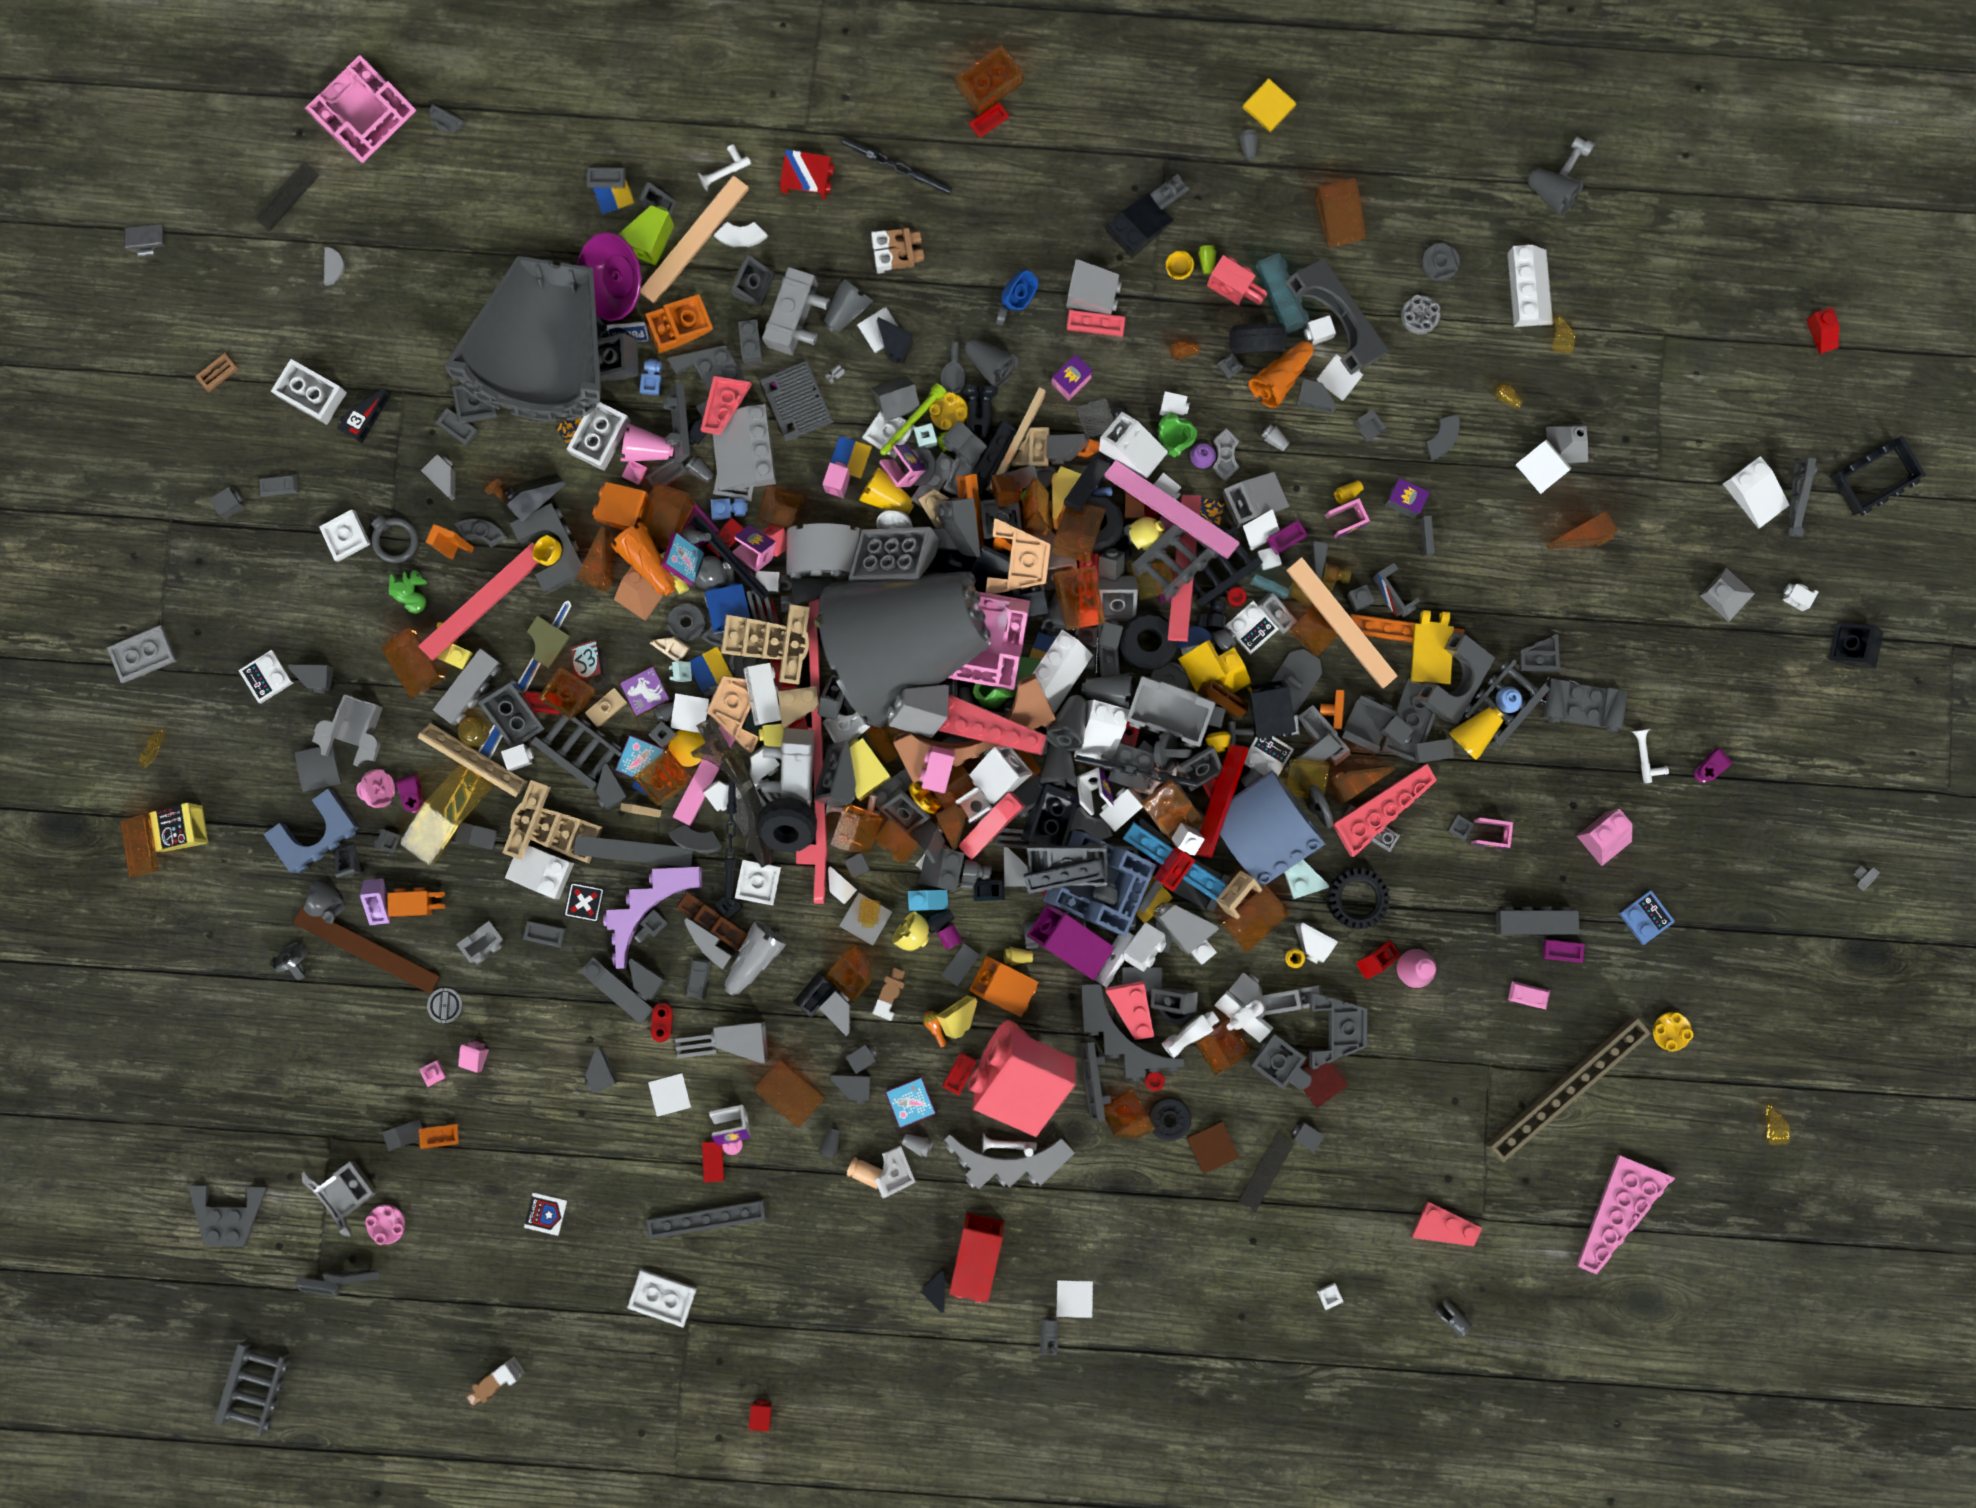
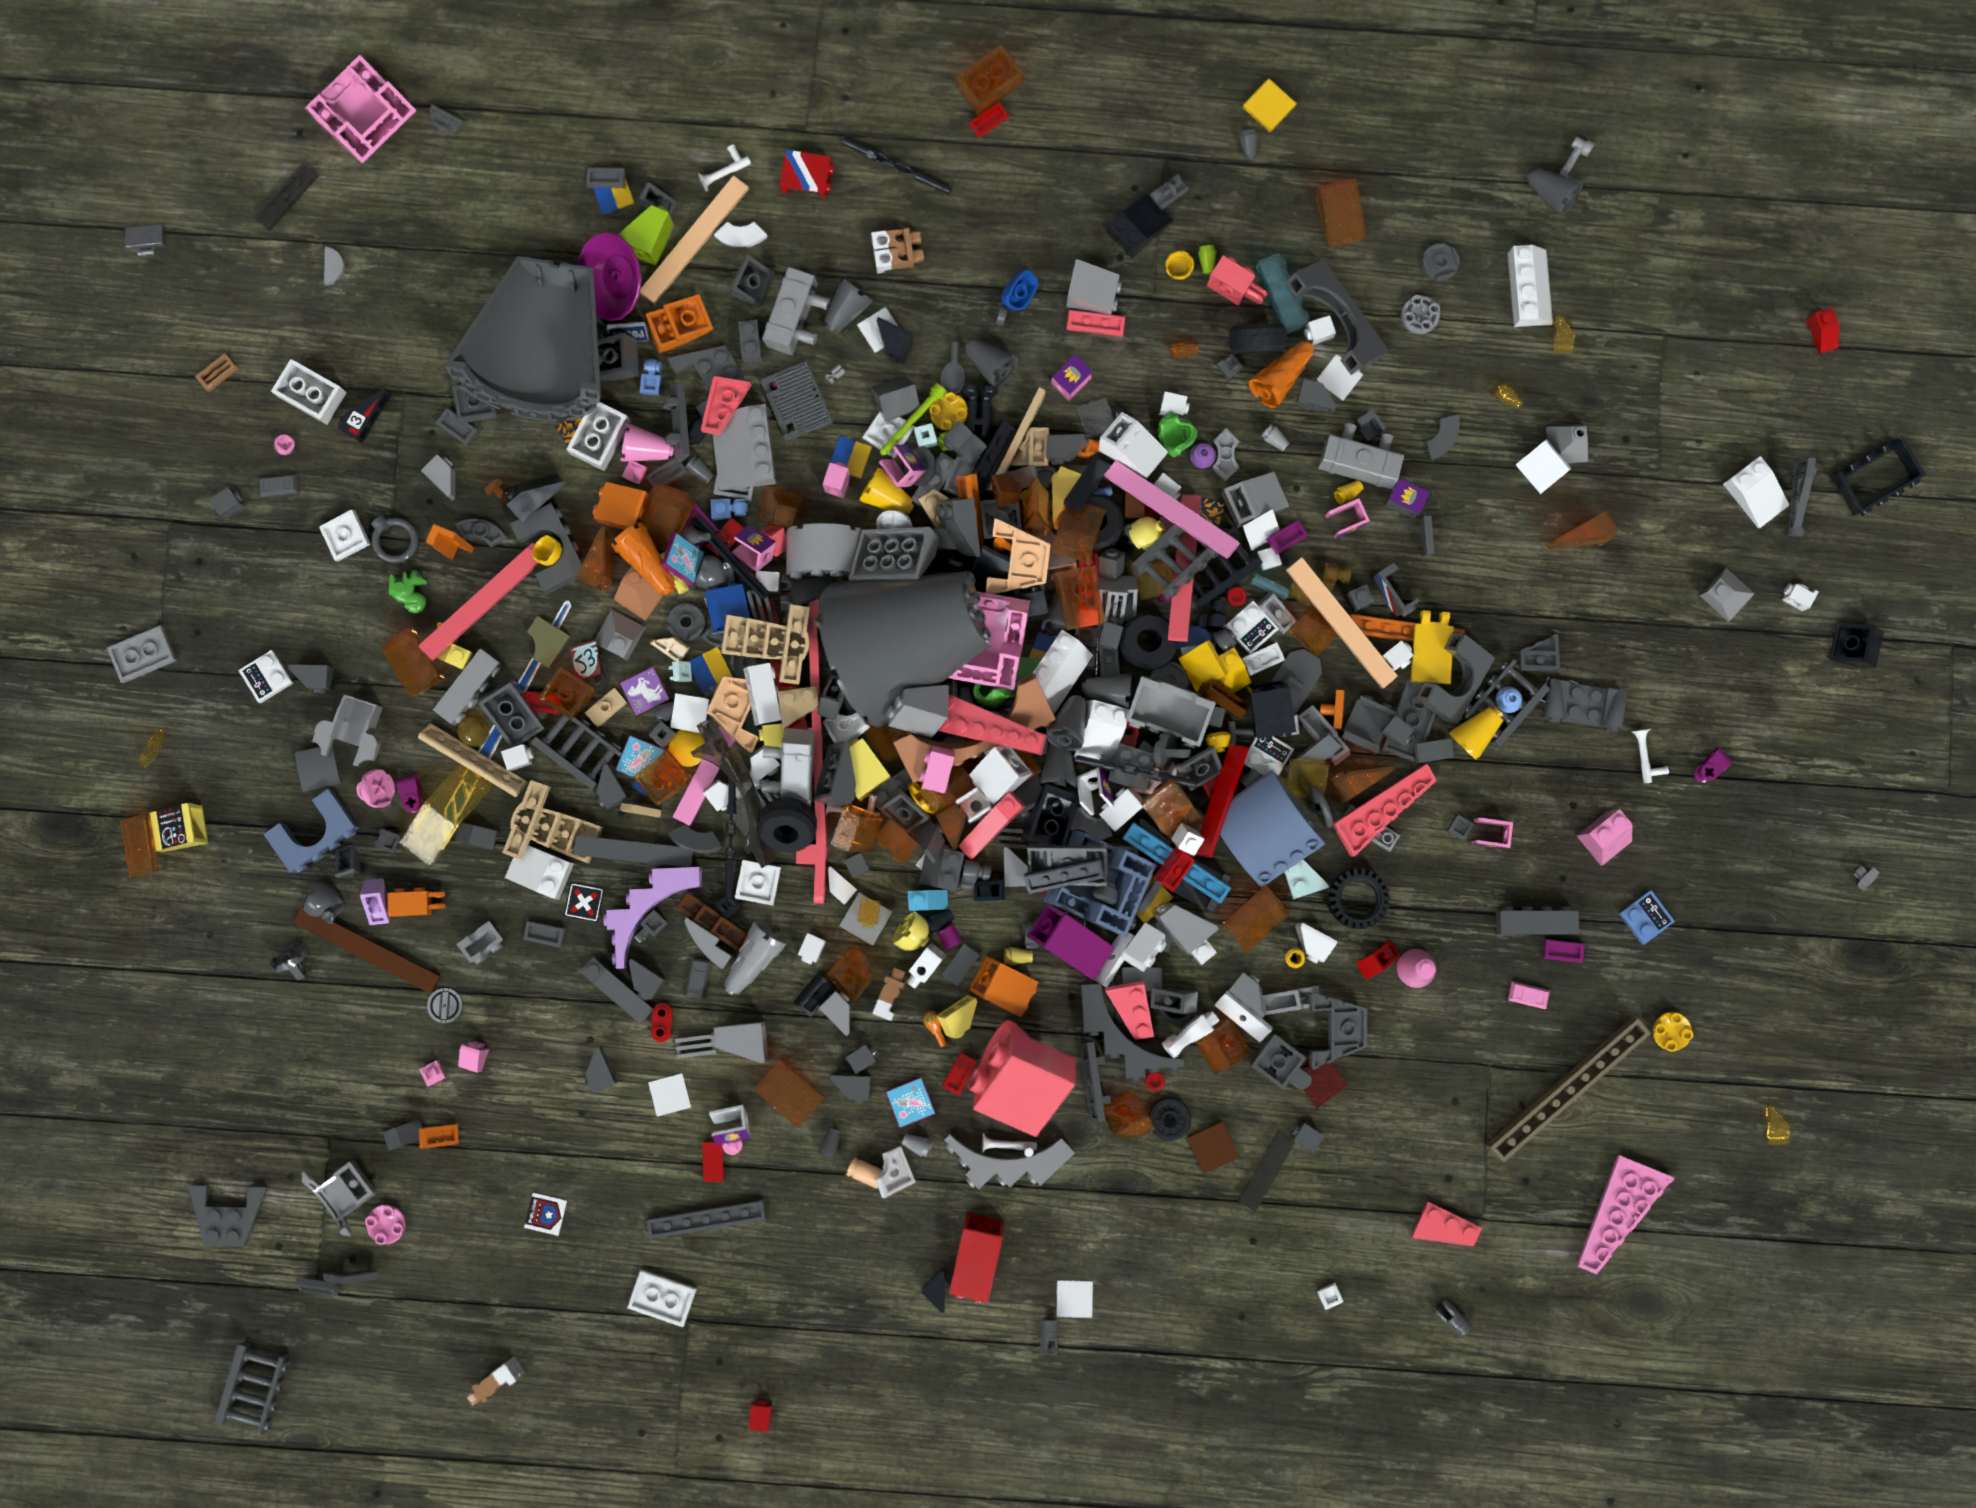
tan panel [1216,870,1262,920] -> none
white piece [1227,1000,1264,1030] -> none
dark grey slope [1311,541,1329,580] -> none
none -> bright pink tile [274,434,295,455]
none -> light grey slope [595,609,646,661]
none -> white brick [798,933,826,964]
none -> white torso [906,943,947,988]
none -> clear yellow cone [919,787,947,813]
none -> light grey tile [1103,587,1128,624]
none -> white plate [1242,642,1285,677]
none -> light grey piece [1318,423,1404,489]
none -> white brick [1382,640,1414,671]

